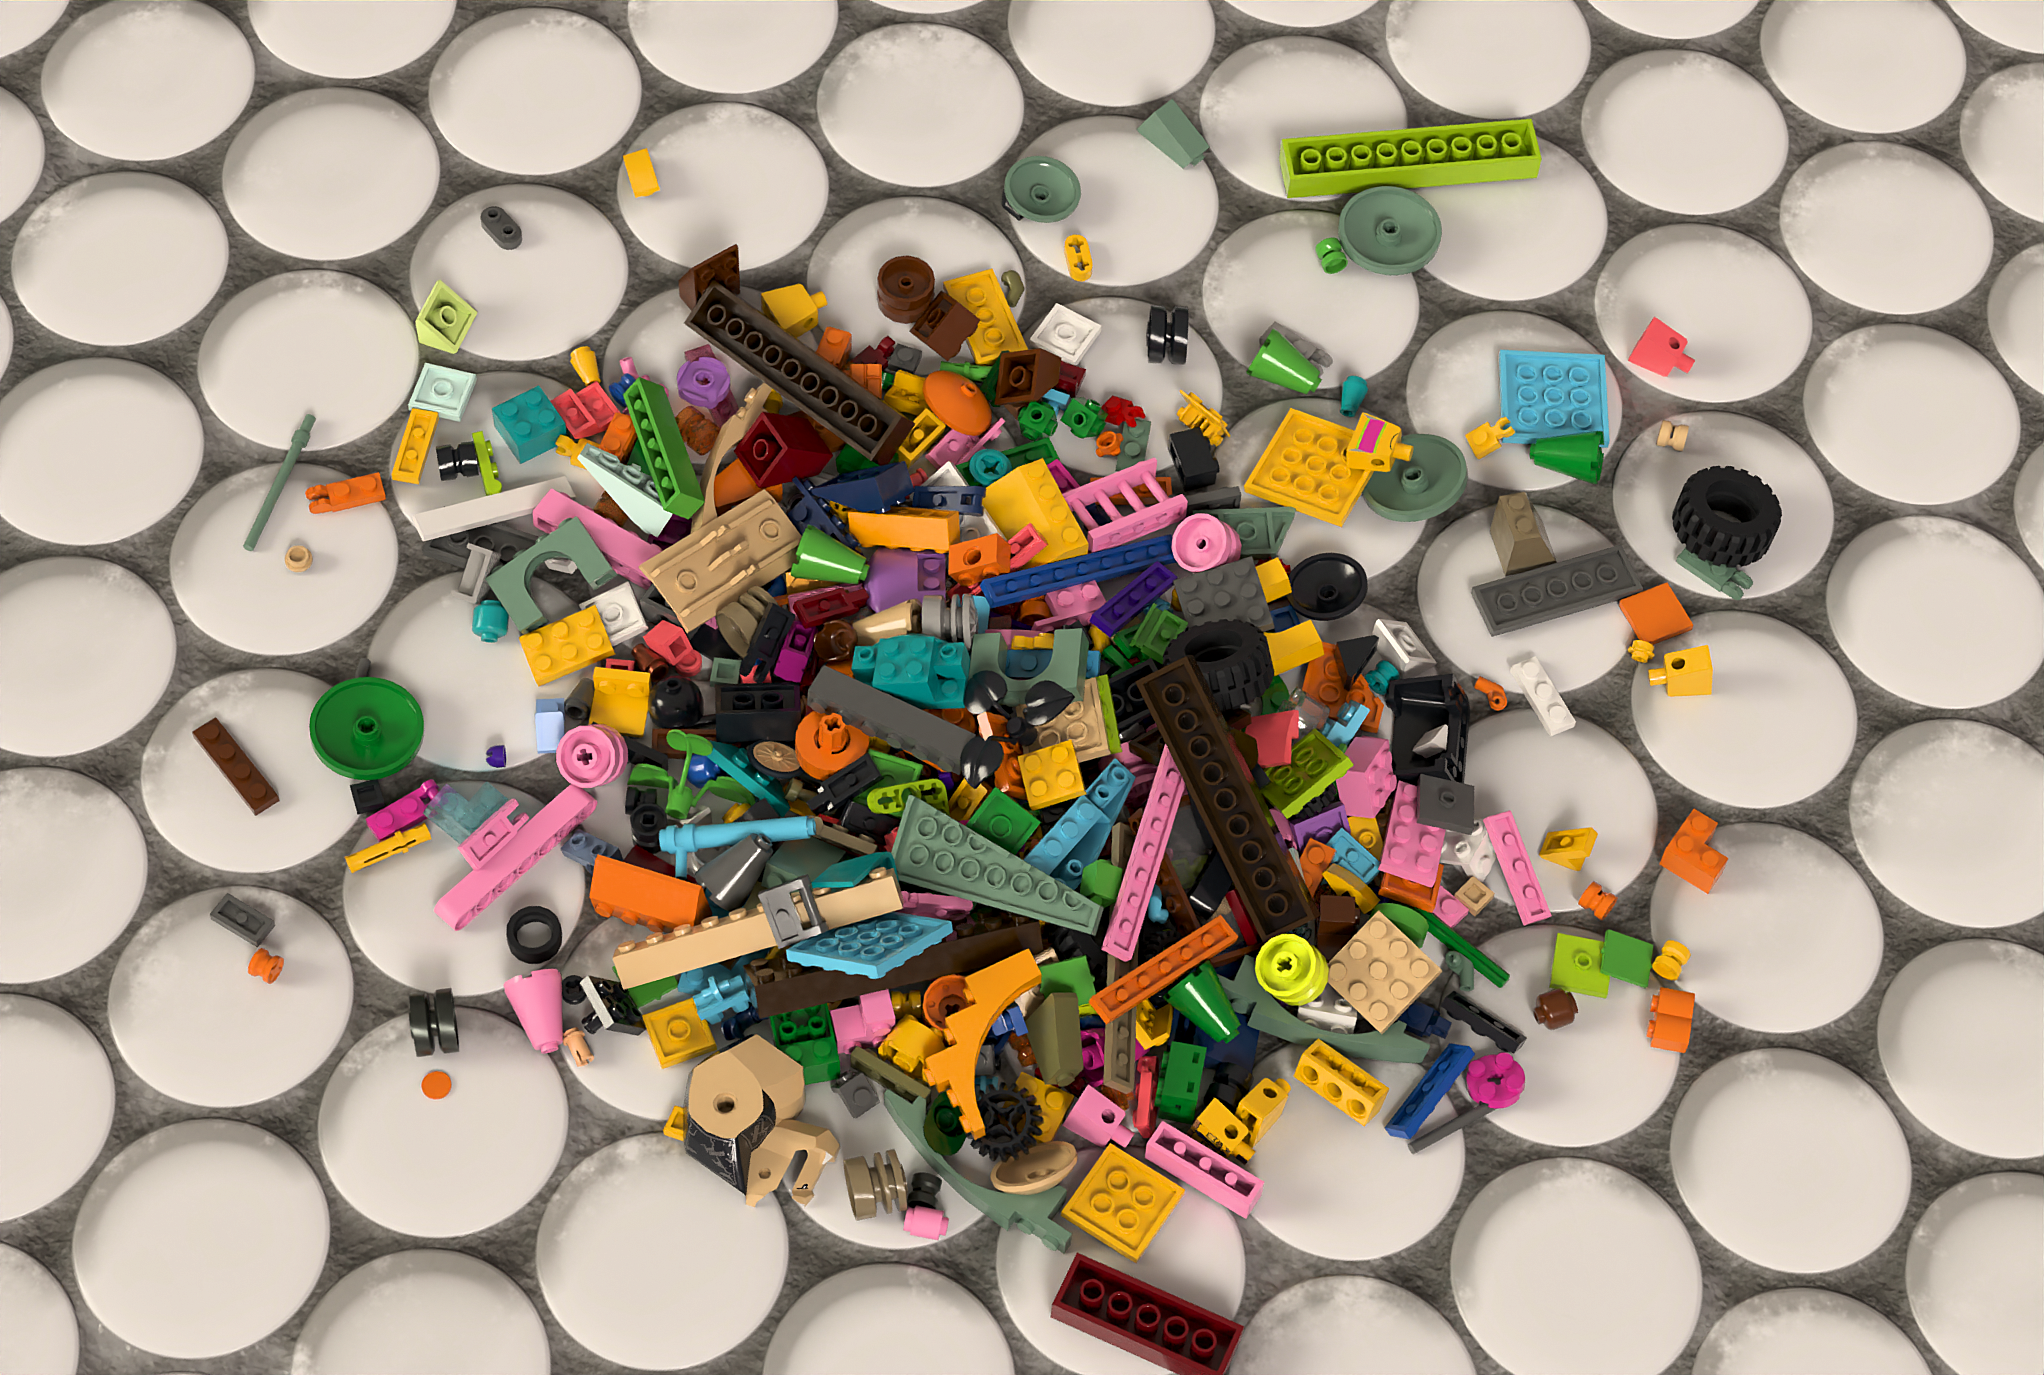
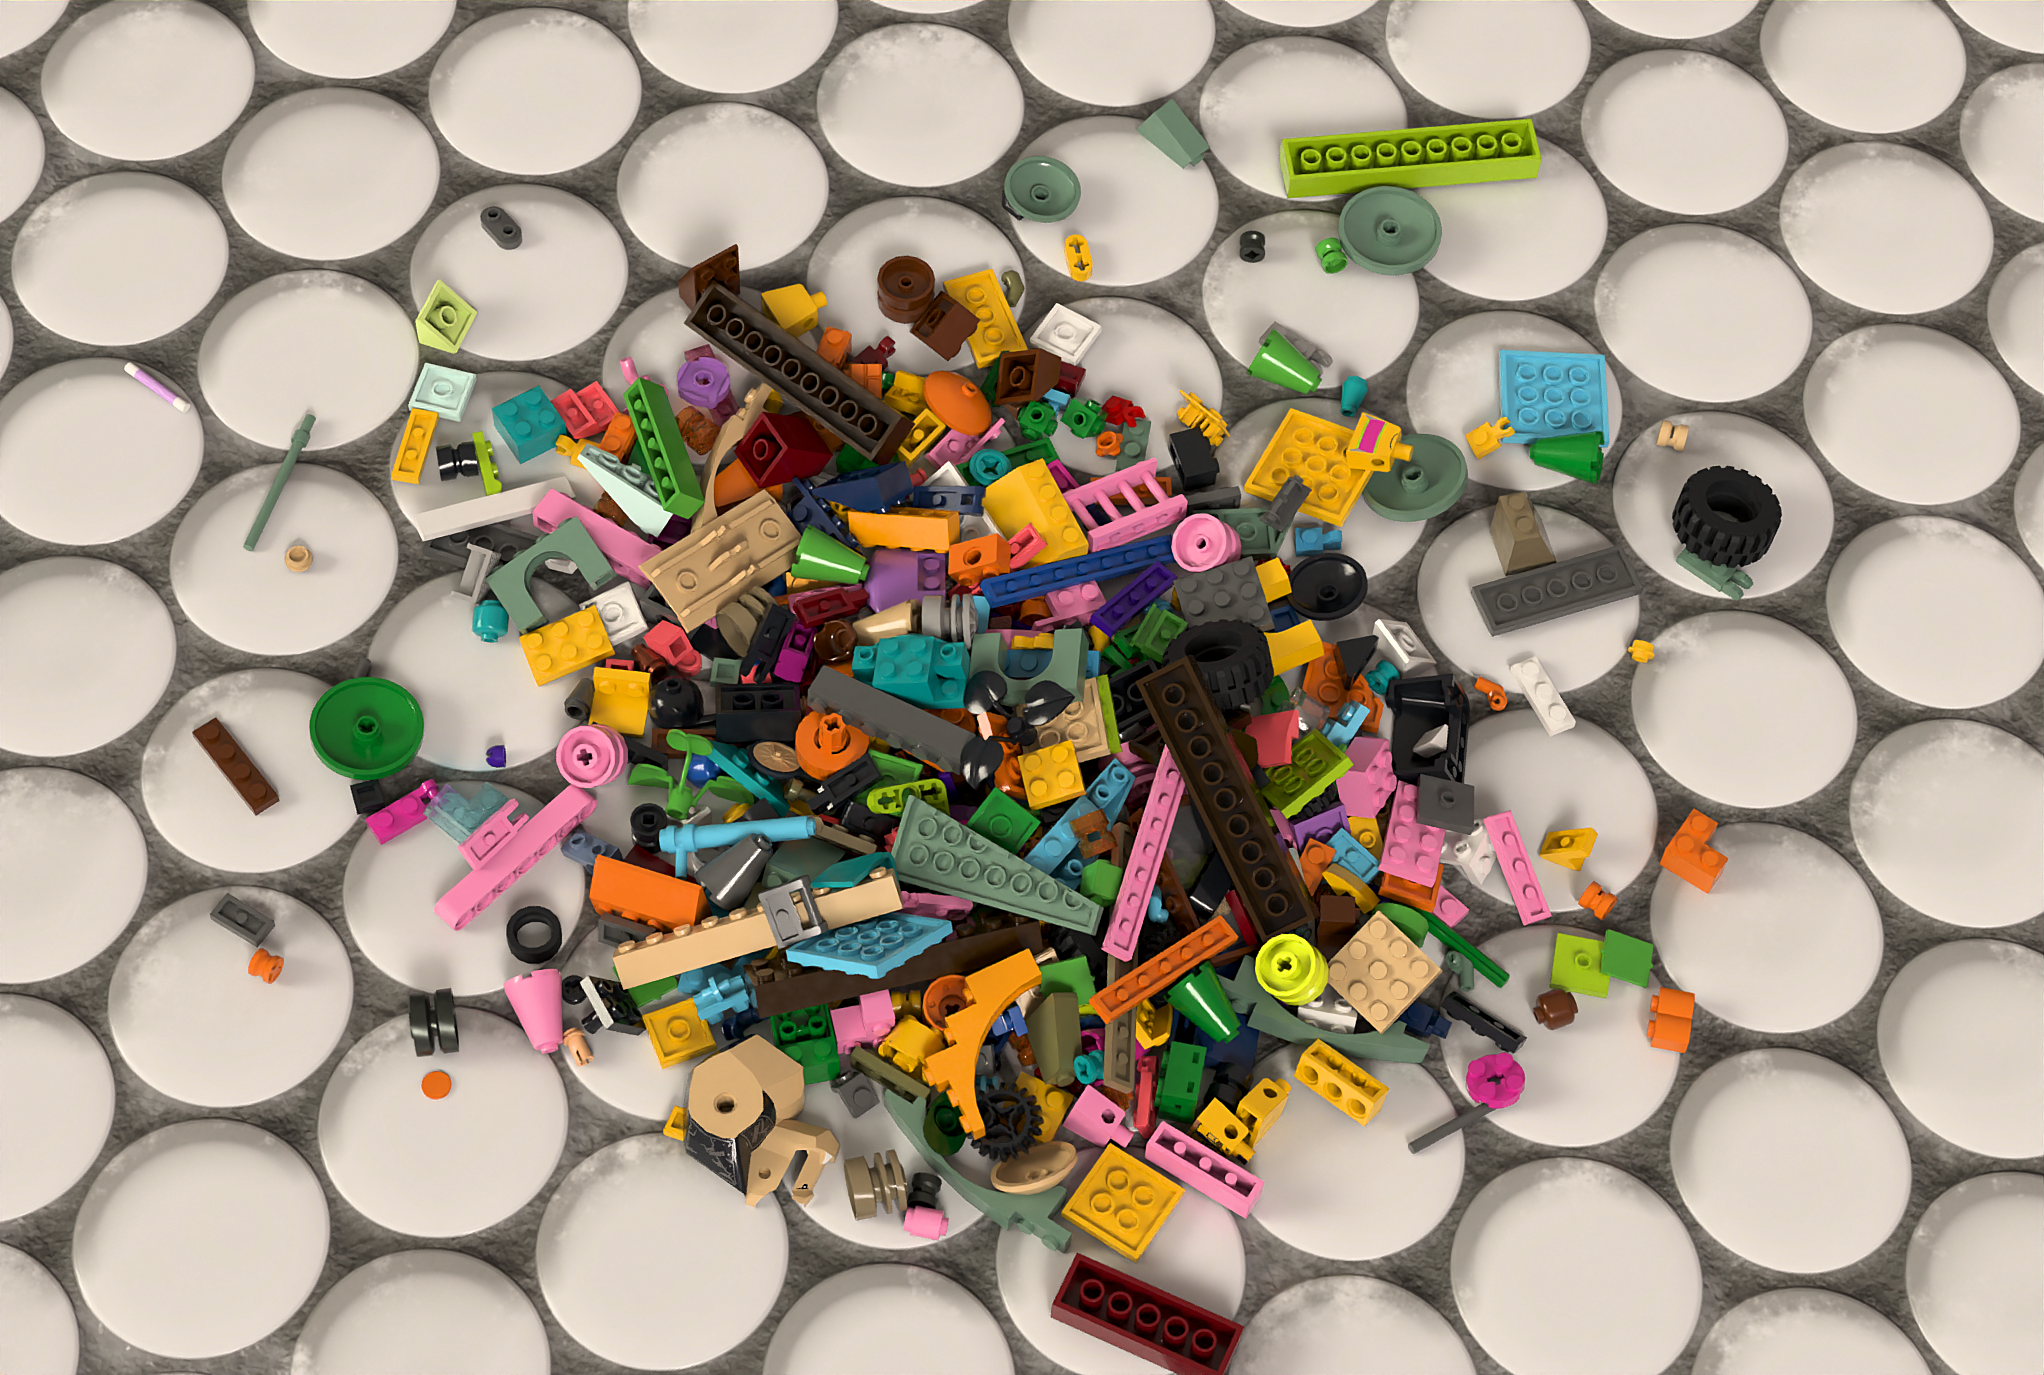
orange hinge [305,472,386,514] -> none
yellow pin [345,822,432,873] -> none
light blue slope [535,698,566,754] -> none
yellow cone [570,346,601,387] -> none
blue wheel [609,373,636,407] -> none
yellow slope [623,148,660,198] -> none
black wheel [625,786,657,815] -> none
dark grey plate [888,343,922,374] -> none
bright green pin [940,361,993,382] -> none
yellow slope [948,778,993,821] -> none
black wheel [1146,305,1189,365] -> none
blue plate [1385,1043,1475,1139] -> none
tan plate [1454,876,1495,916] -> none
orange tile [1618,583,1694,645] -> none
coral torso [1628,317,1695,377] -> none
yellow torso [1648,645,1713,697] -> none
yellow wheel [1652,940,1691,980] -> none
none -> lavender bar [124,362,190,413]
none -> dark grey plate [598,912,656,948]
none -> clear orange wheel [1068,808,1119,860]
none -> teal wheel [1074,1049,1104,1084]
none -> pearl dark grey wheel [1239,231,1265,263]
none -> dark grey hinge [1260,475,1312,533]
none -> dark azure plate [1295,527,1342,556]

